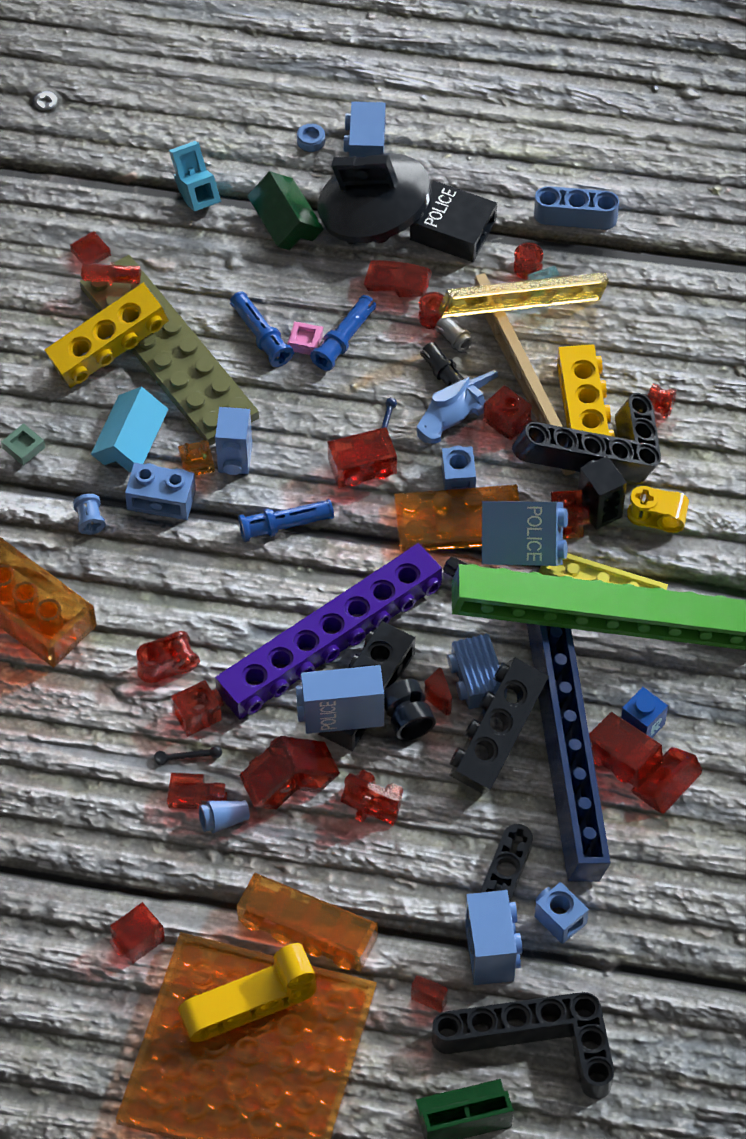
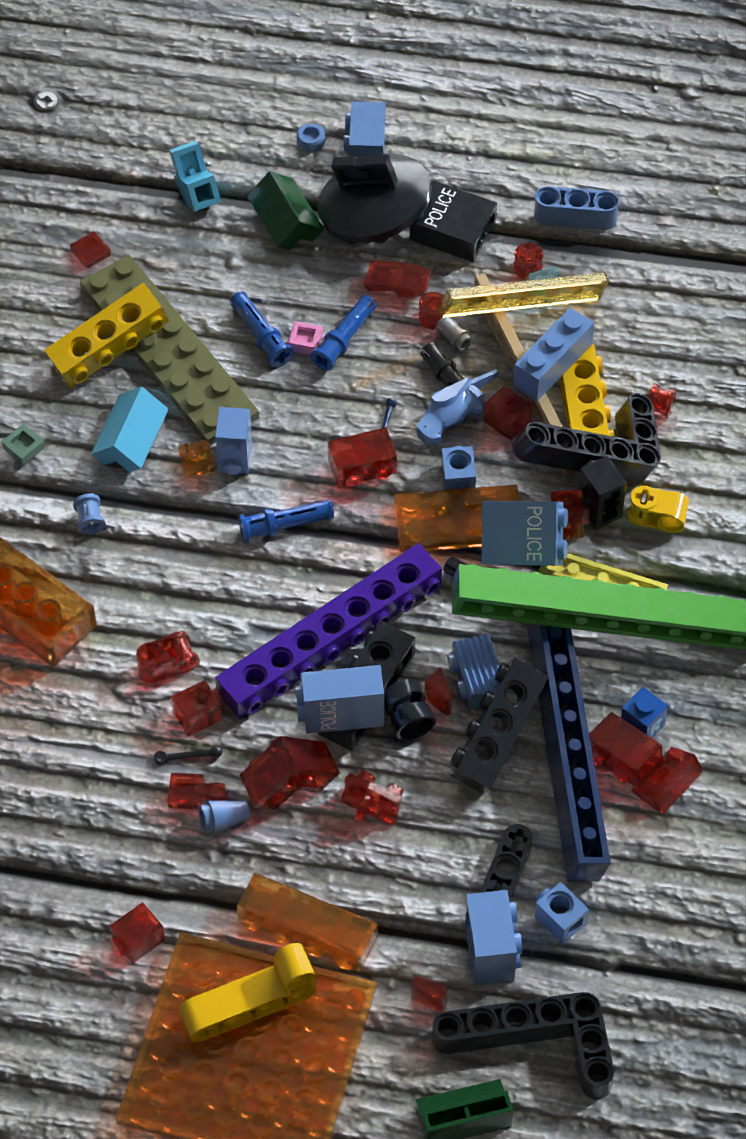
clear red axle [81,262,141,286] -> none
medium blue brick [125,463,196,520] -> none
none -> medium blue brick [513,307,594,401]

